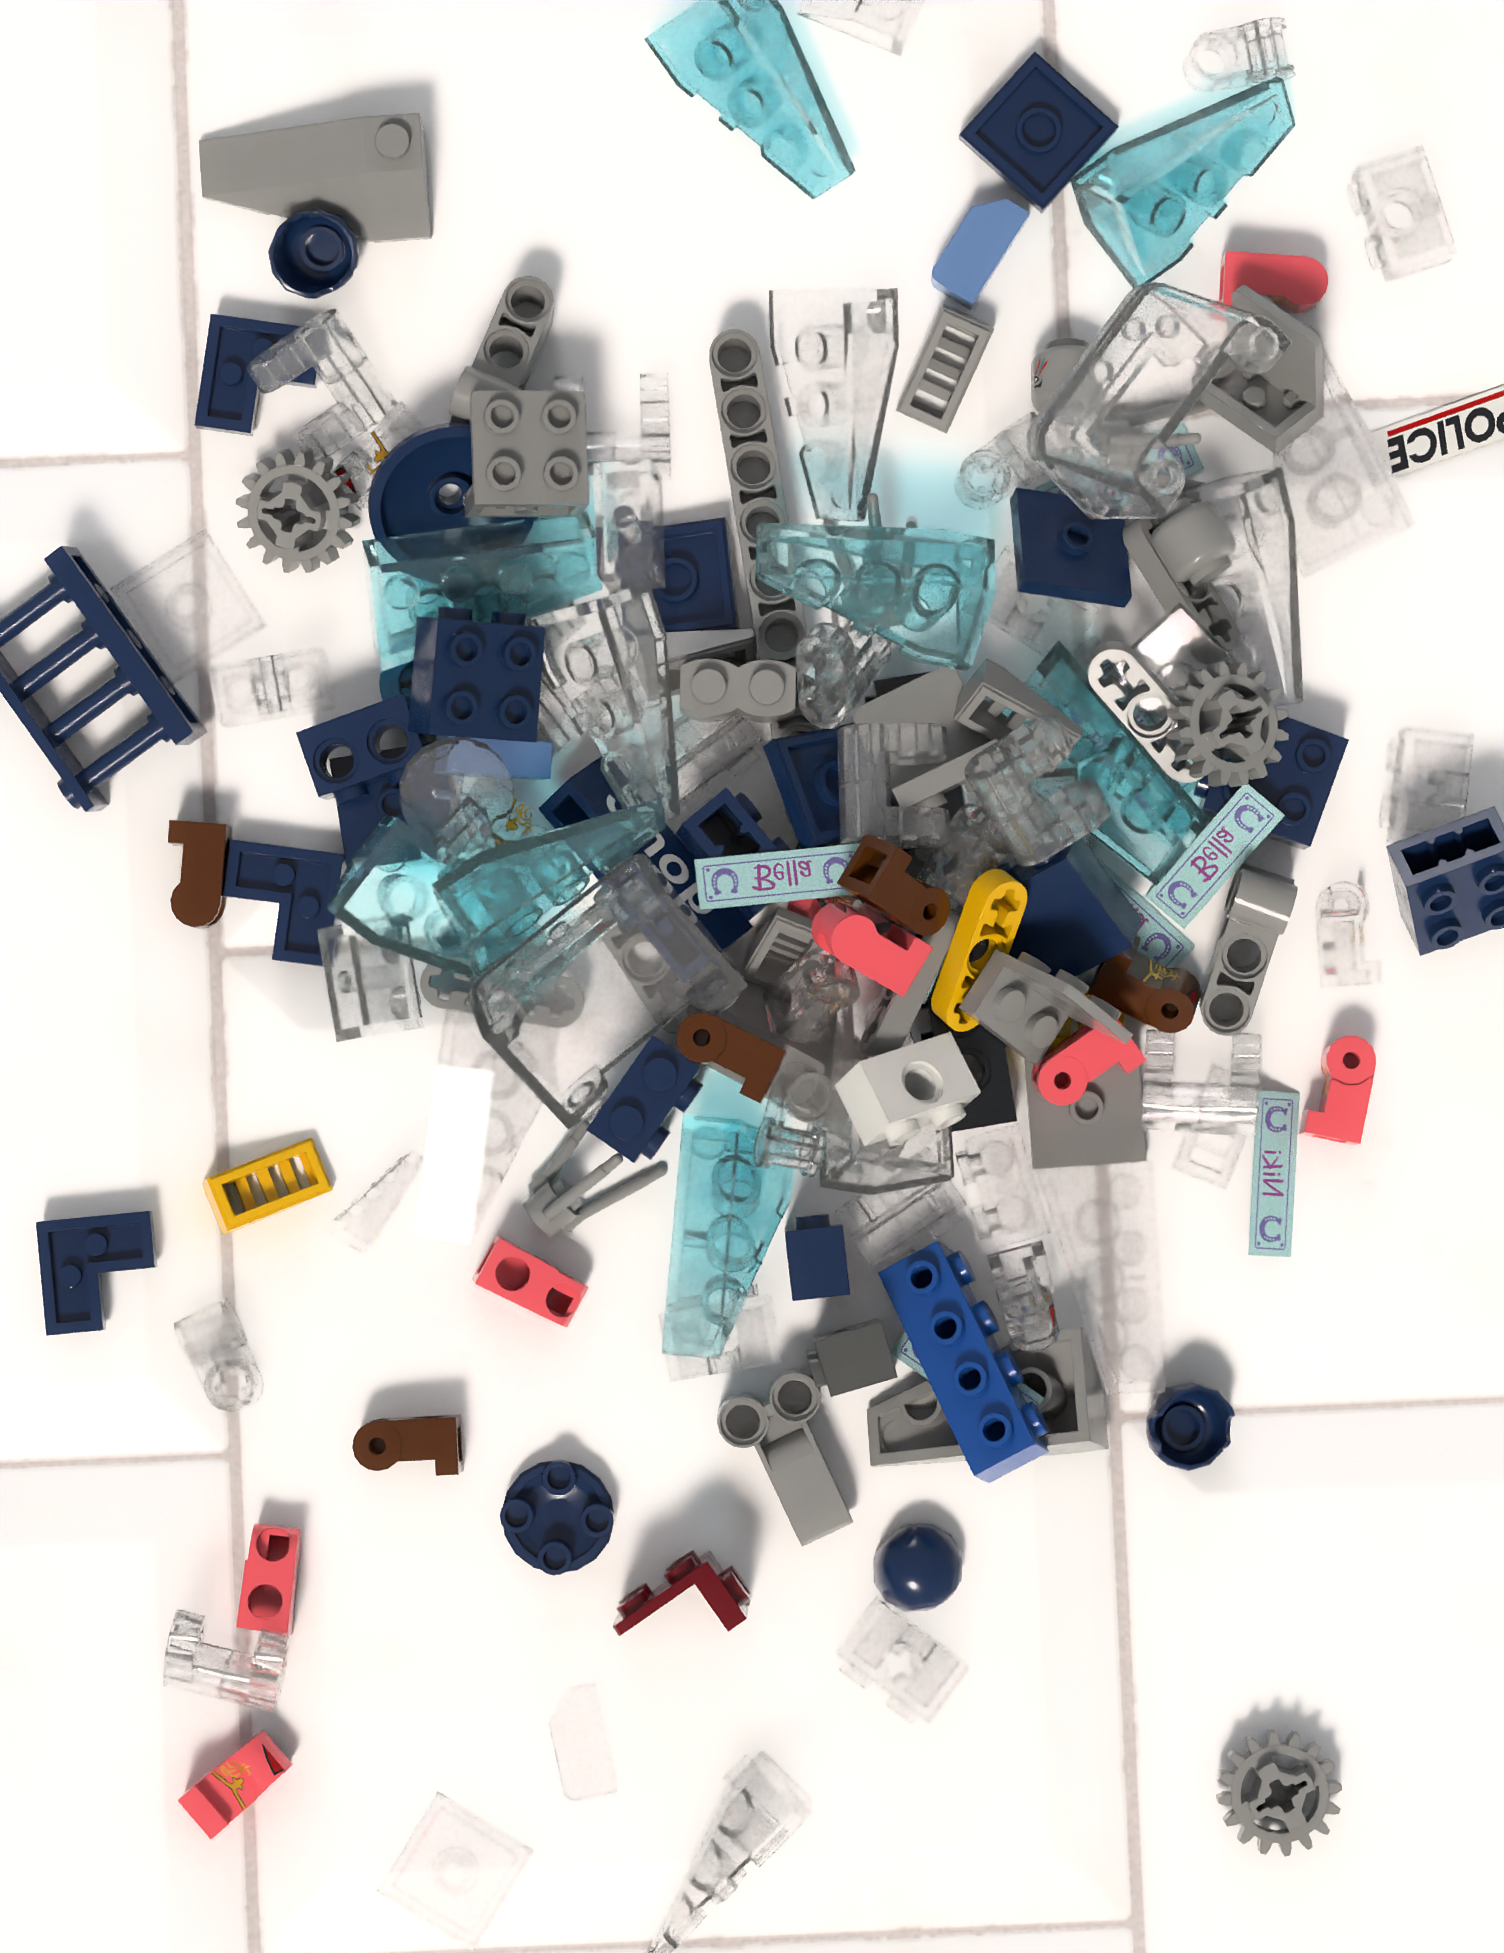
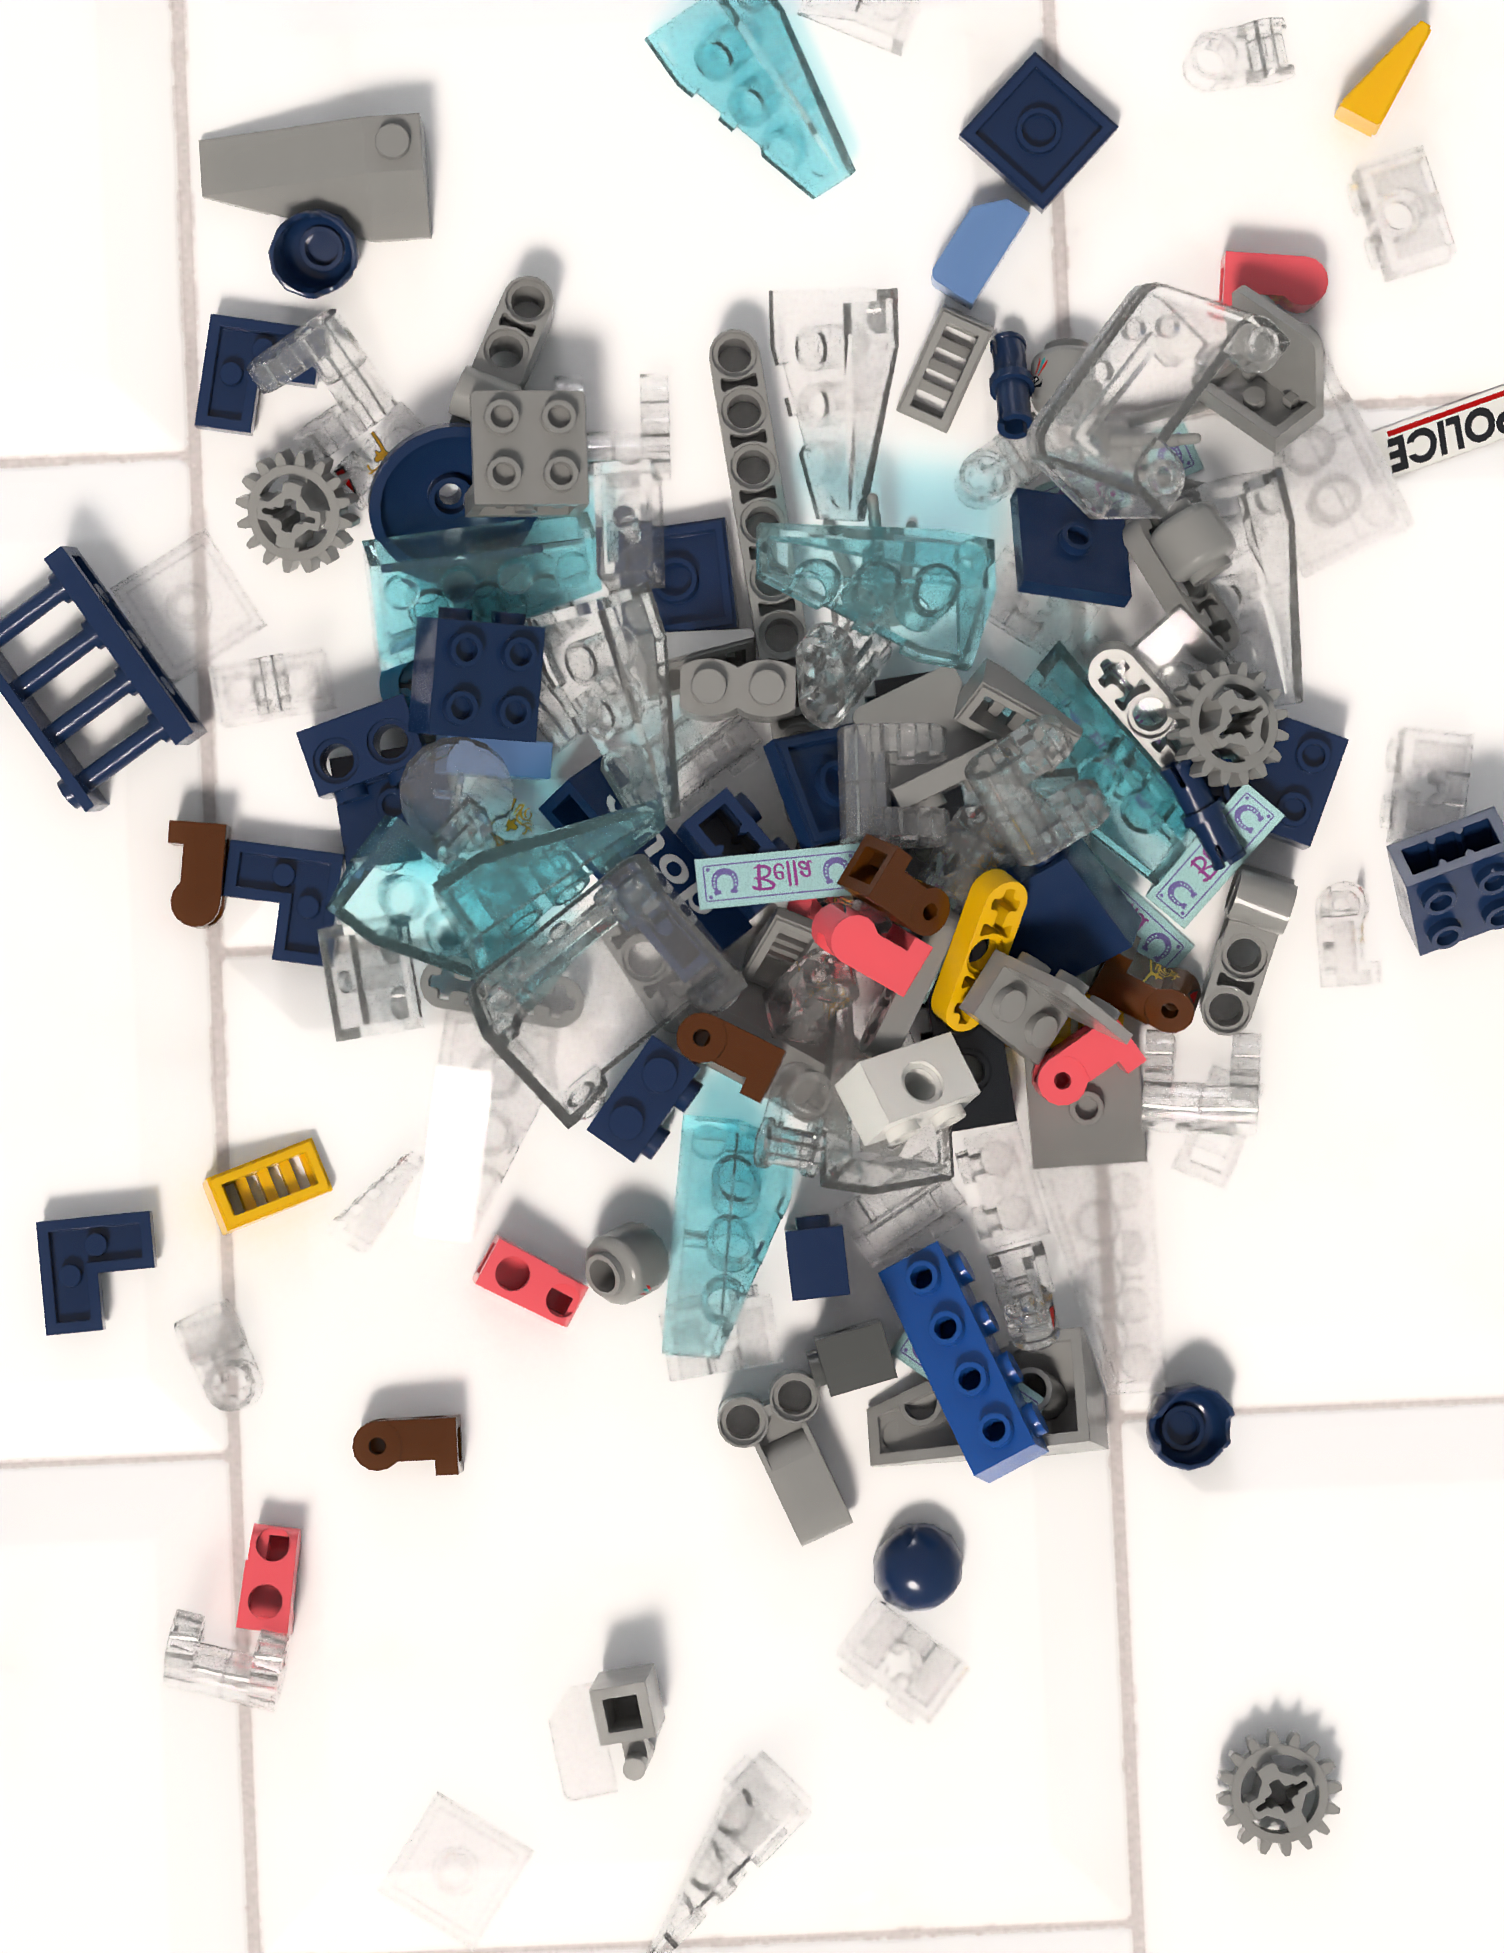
coral leg [177,1730,293,1839] -> none
dark blue dish [500,1459,615,1576] -> none
light grey plant [523,1120,667,1238] -> none
dark red bracket [612,1550,751,1636] -> none
clear light blue wedge [1070,76,1296,291] -> none
clear light blue sticker [1248,1090,1300,1258] -> none
coral leg [1298,1036,1376,1146] -> none
none -> light grey head [585,1222,670,1305]
none -> light grey brick [589,1663,665,1781]
none -> dark blue pin [989,331,1035,439]
none -> dark blue pin [1159,759,1247,871]
none -> yellow slope [1334,21,1432,137]

